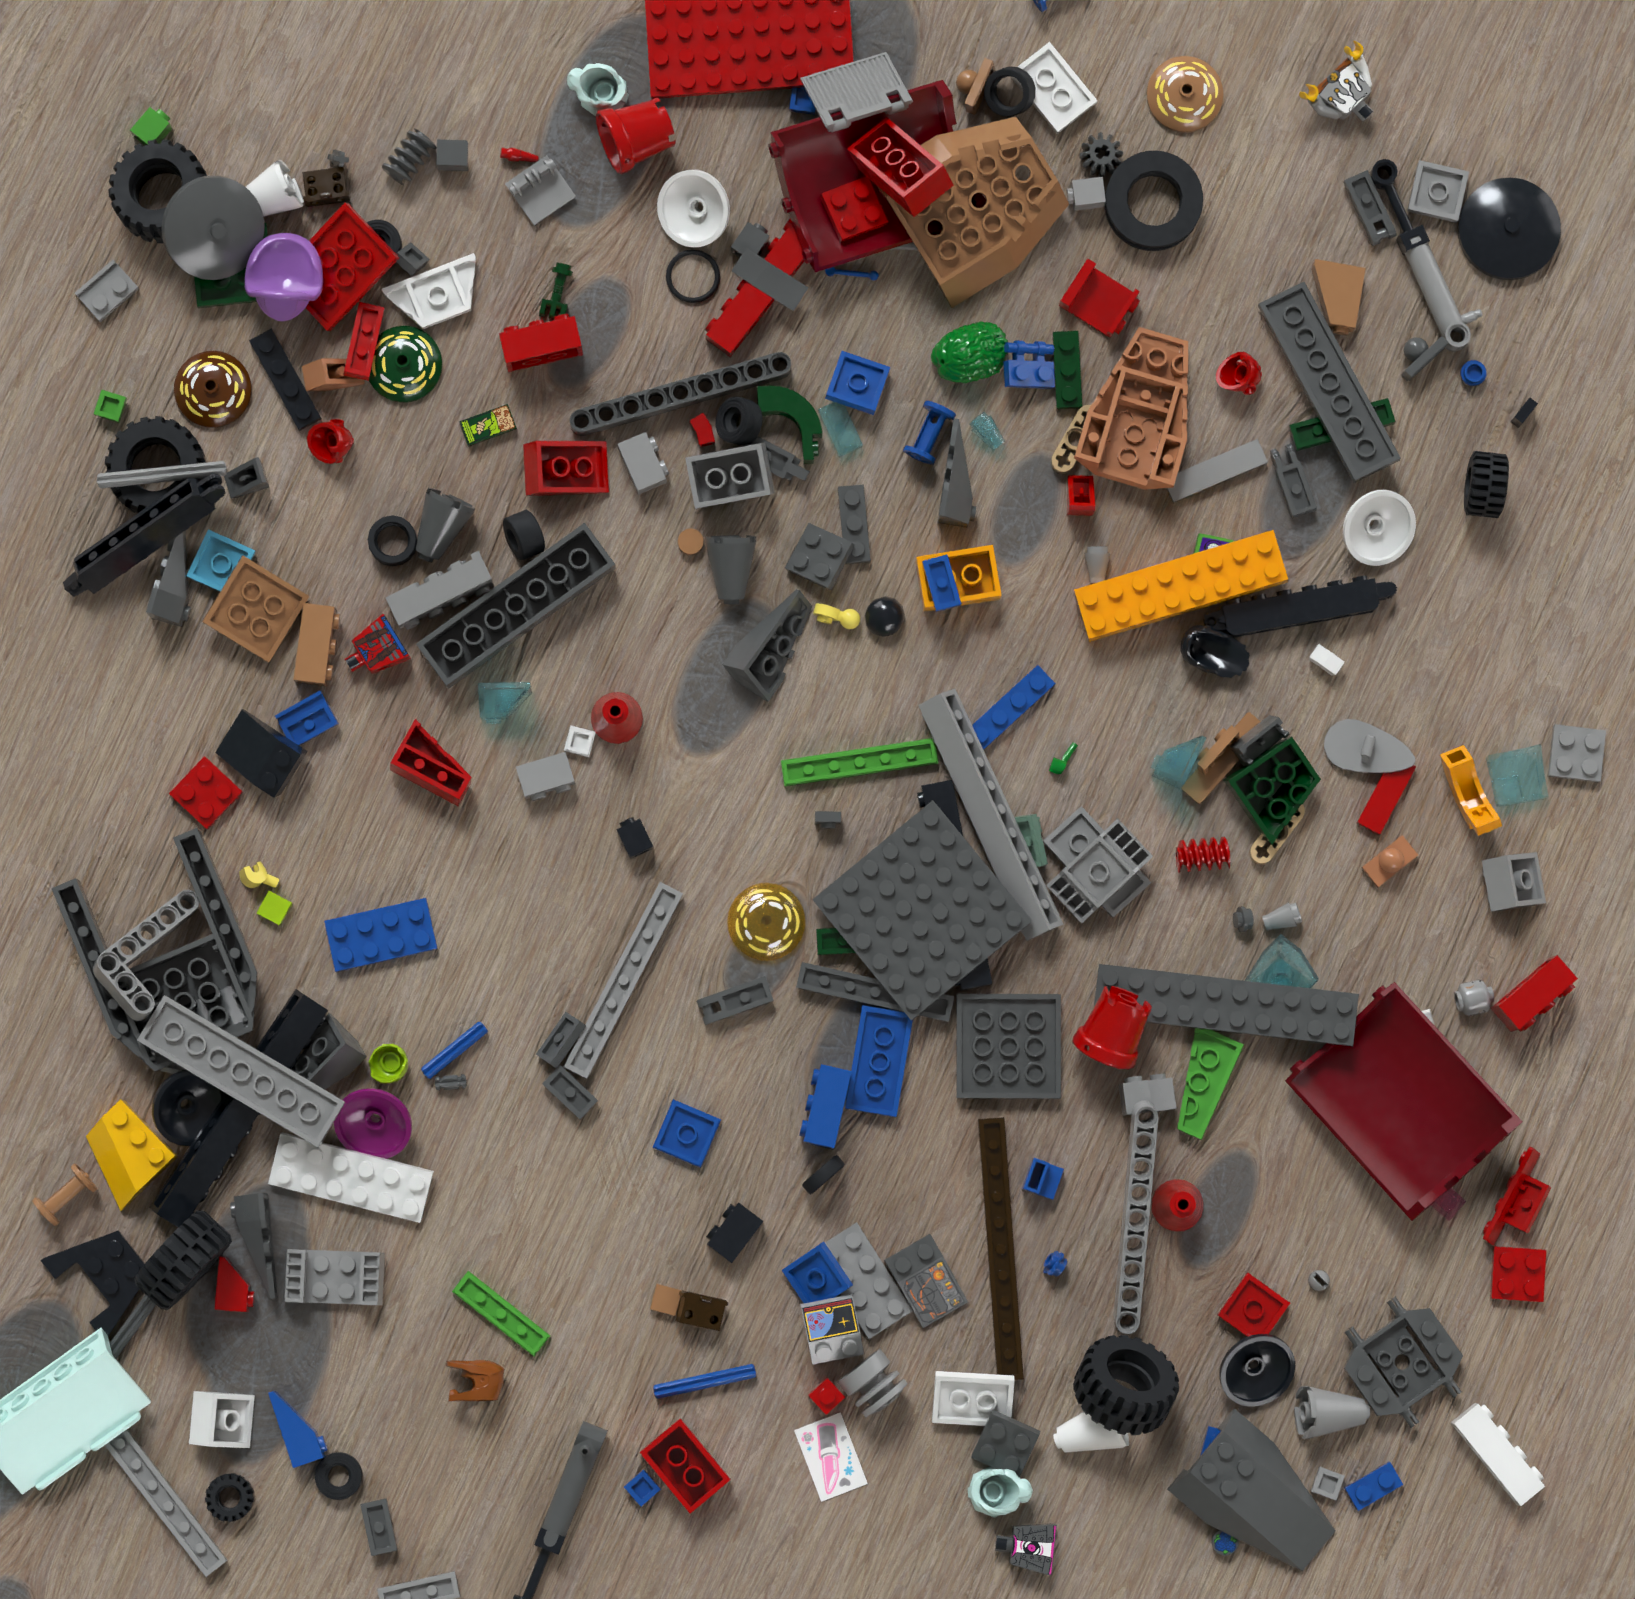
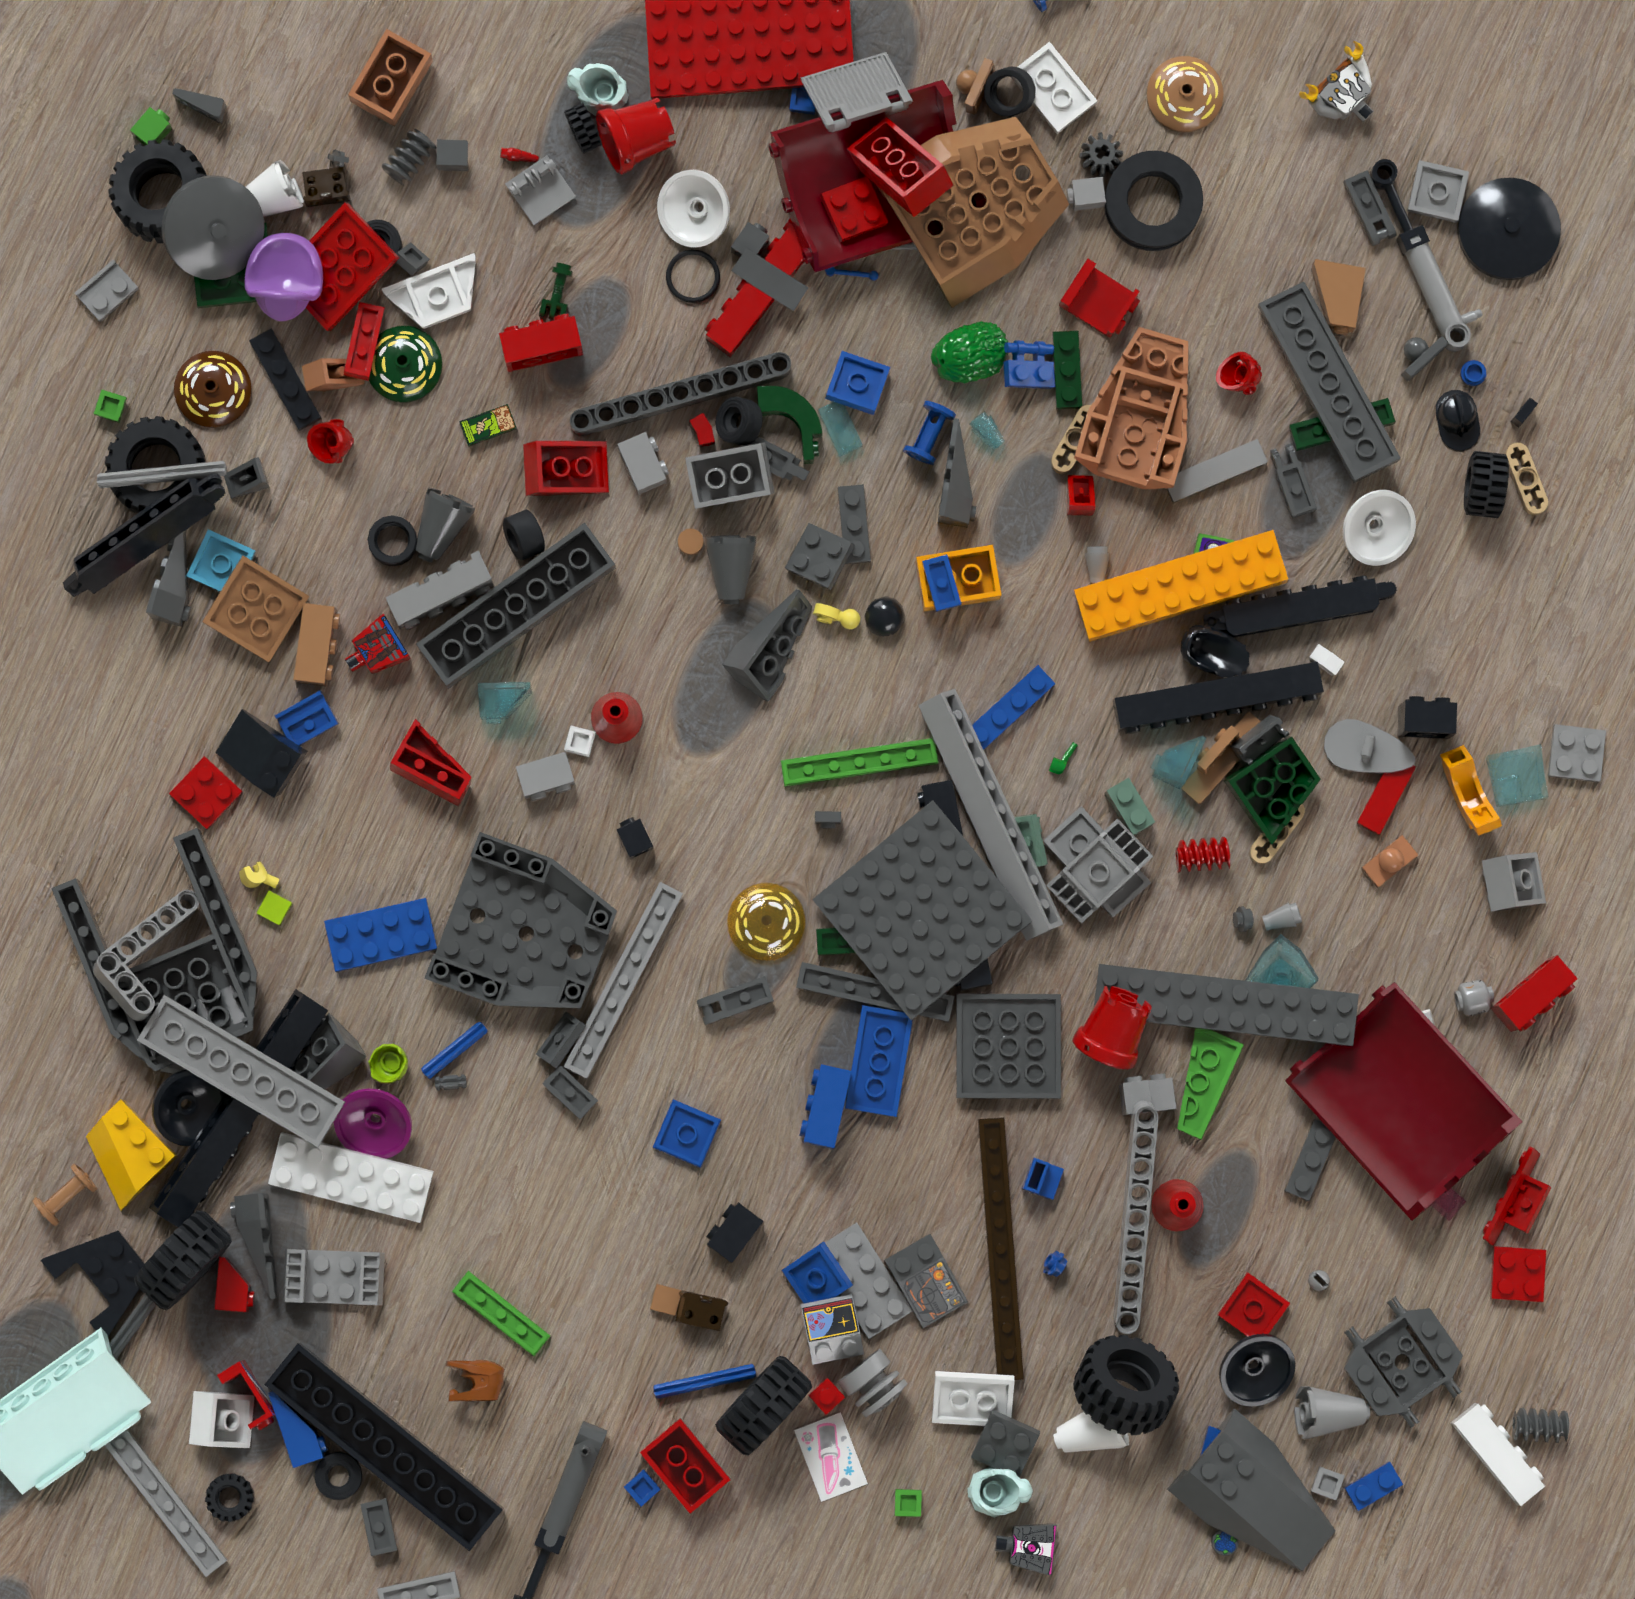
black tyre [802,1155,845,1195] -> none
none -> dark grey slope [172,88,226,124]
none -> red panel [217,1360,275,1430]
none -> black brick [264,1343,504,1551]
none -> nougat brick [348,29,433,127]
none -> dark grey wedge [424,832,617,1008]
none -> black tyre [564,103,602,154]
none -> black tyre [715,1356,812,1456]
none -> bright green plate [894,1489,922,1517]
none -> sand green brick [1104,778,1155,836]
none -> black brick [1113,662,1324,734]
none -> dark grey plate [1284,1119,1336,1201]
none -> black brick [1397,696,1457,739]
none -> black piece [1436,390,1480,451]
none -> tan beam [1505,443,1548,515]
none -> dark grey piece [1512,1408,1569,1443]

